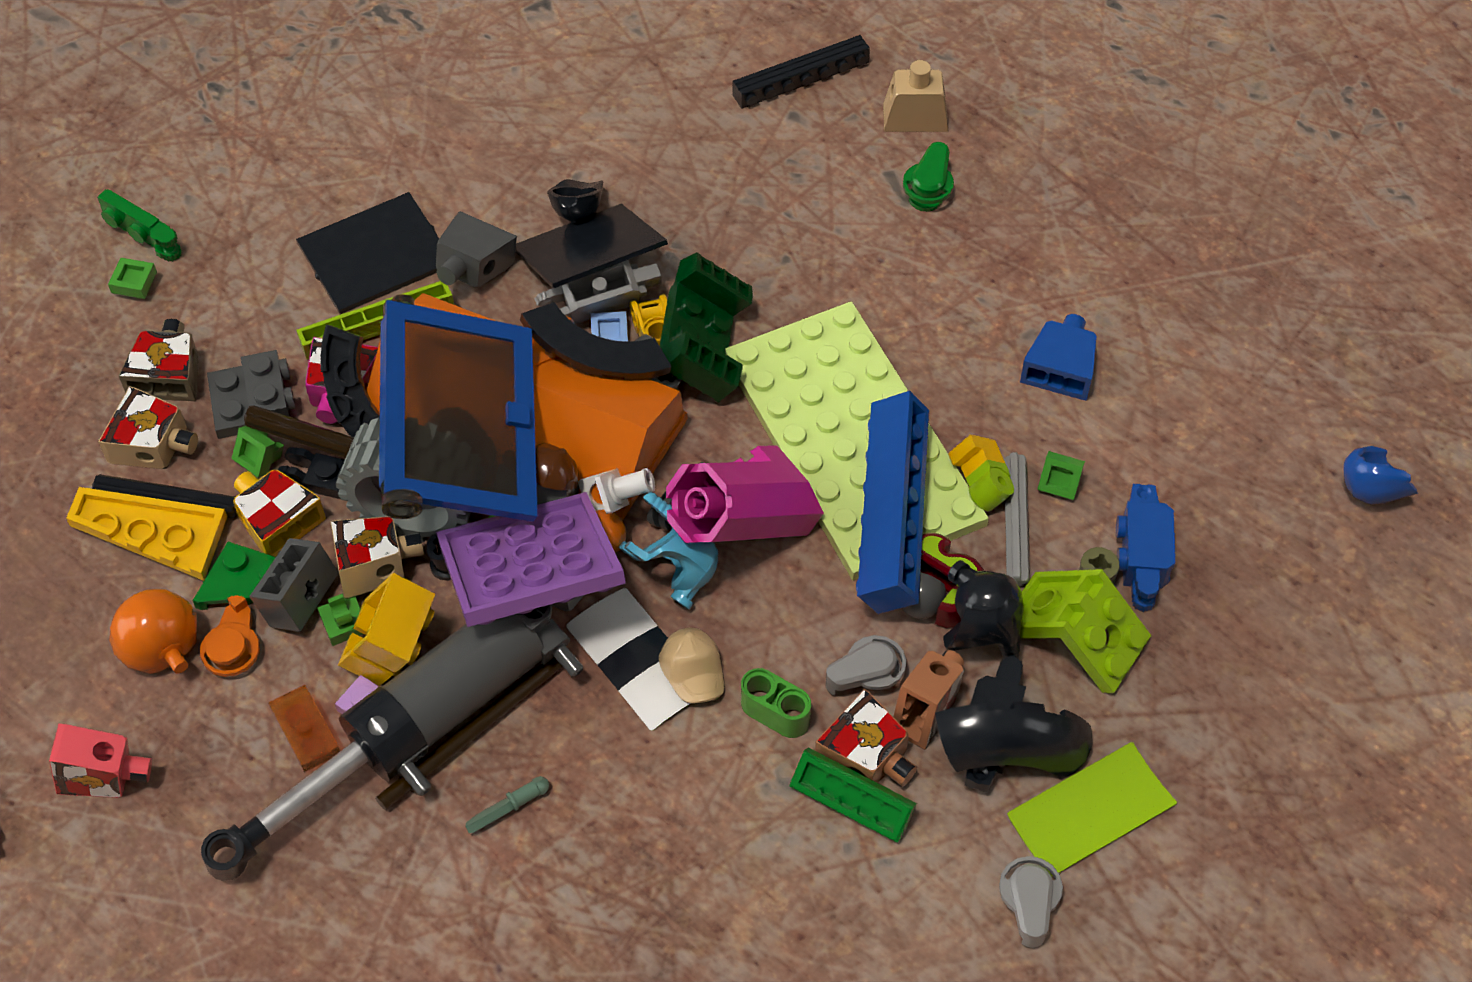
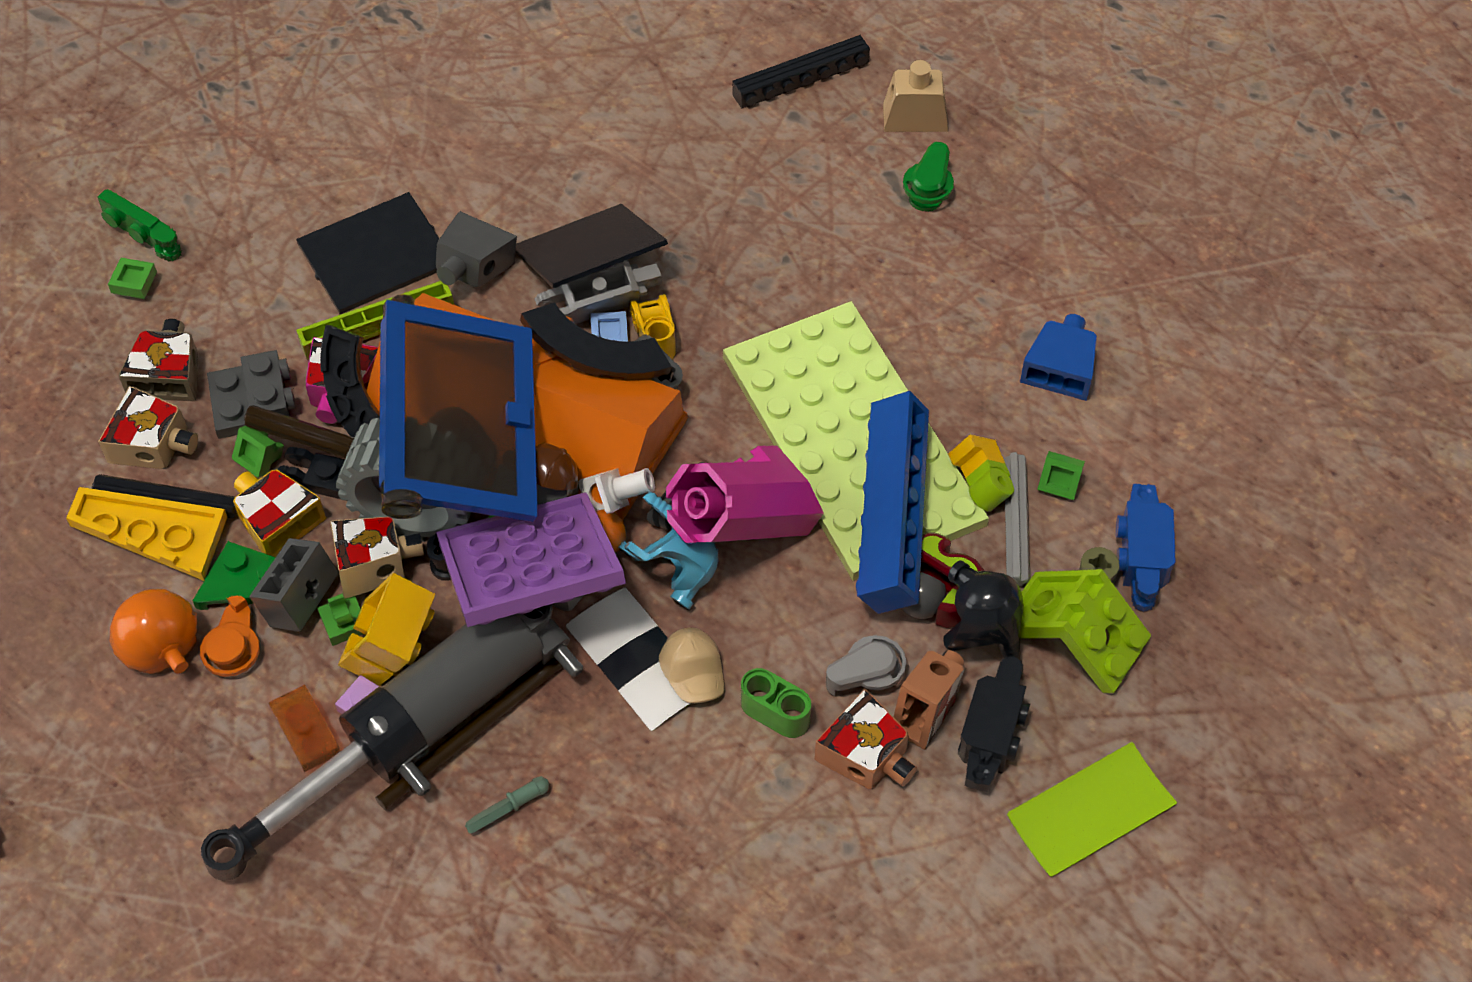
coral torso [49,723,152,798] -> none
black piece [547,179,604,224] -> none
dark green plate [660,252,753,403] -> none
green plate [789,747,917,843] -> none
black brick [935,702,1092,780] -> none
light grey piece [999,856,1063,948] -> none
blue hair [1344,446,1418,505] -> none

